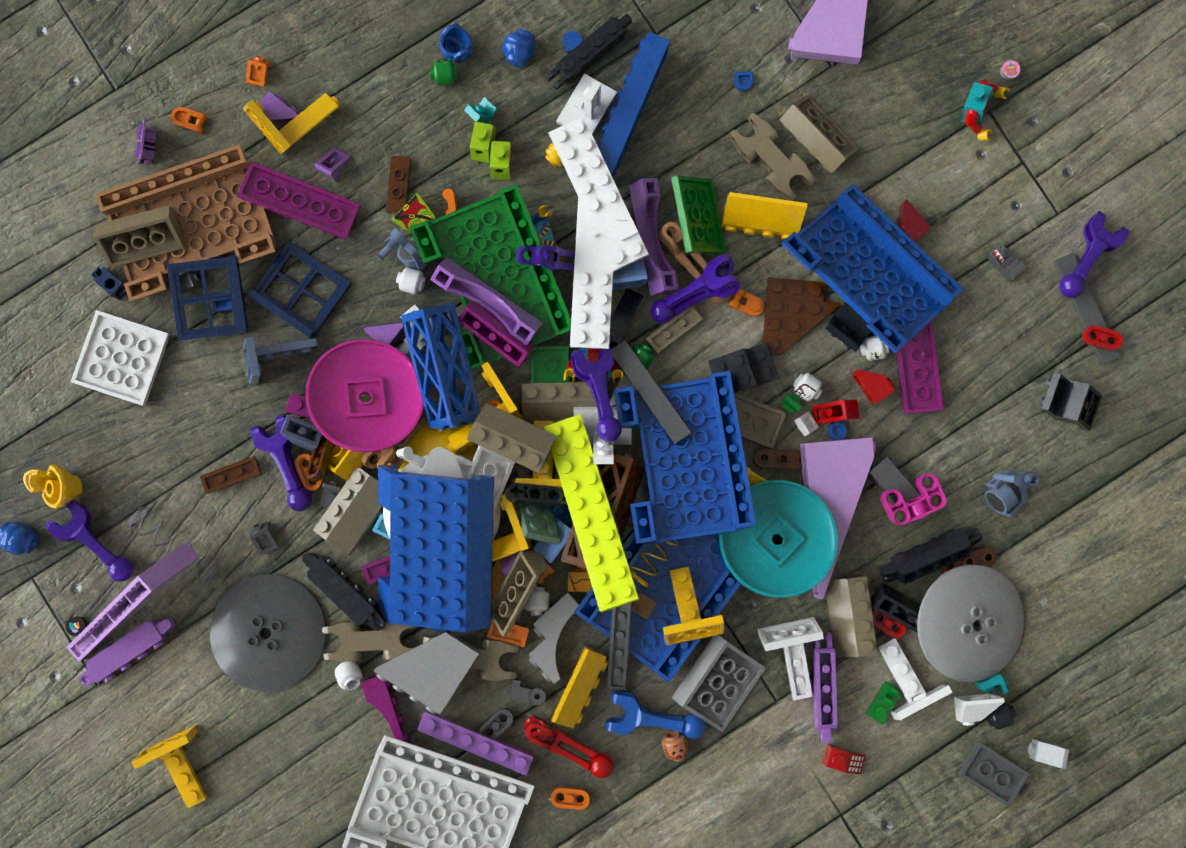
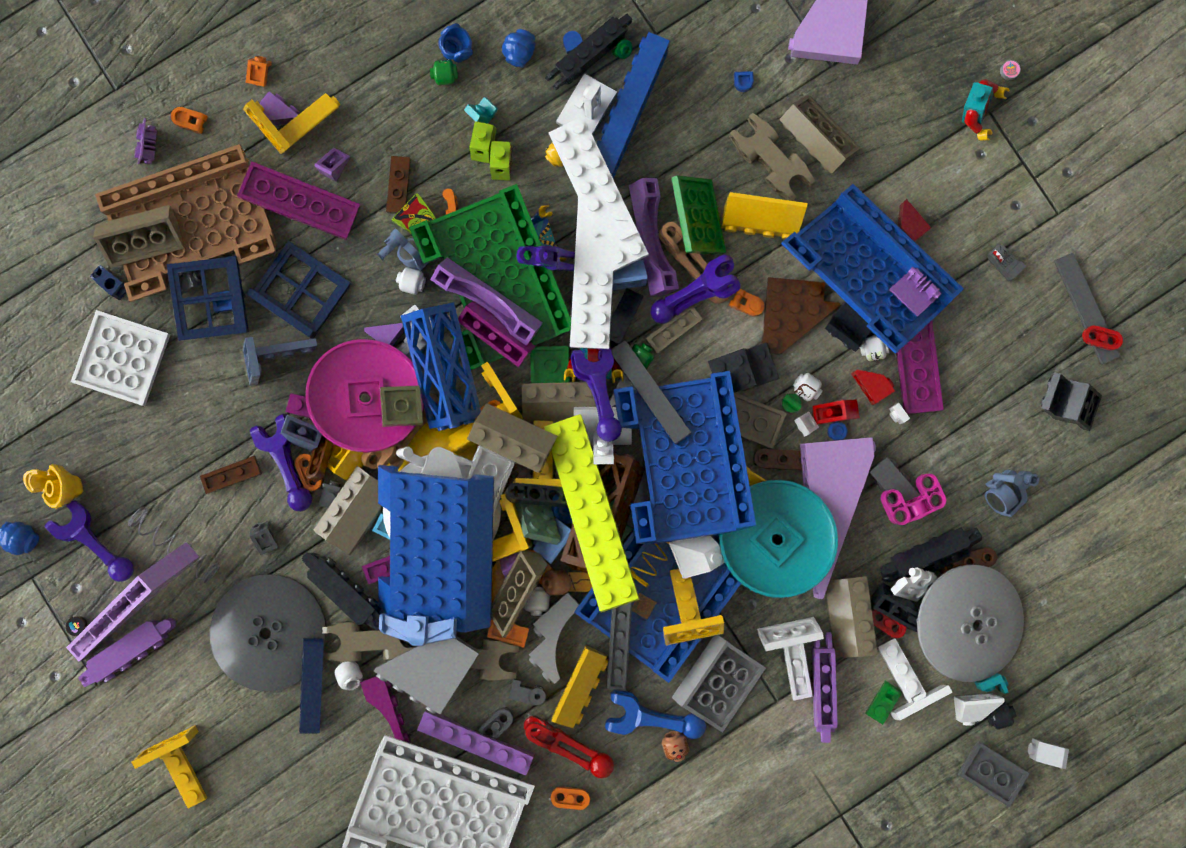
red slope [823,744,866,774] -> none
dark purple piece [1059,211,1130,298] -> none
none -> dark blue beam [299,638,324,734]
none -> medium blue plate [379,613,457,646]
none -> olive plate [380,385,423,427]
none -> nougat head [542,570,572,595]
none -> green plate [612,38,632,59]
none -> white slope [669,536,725,578]
none -> medium lavender hinge [889,267,941,317]
none -> white plate [889,403,910,424]
none -> white plate [891,568,938,602]

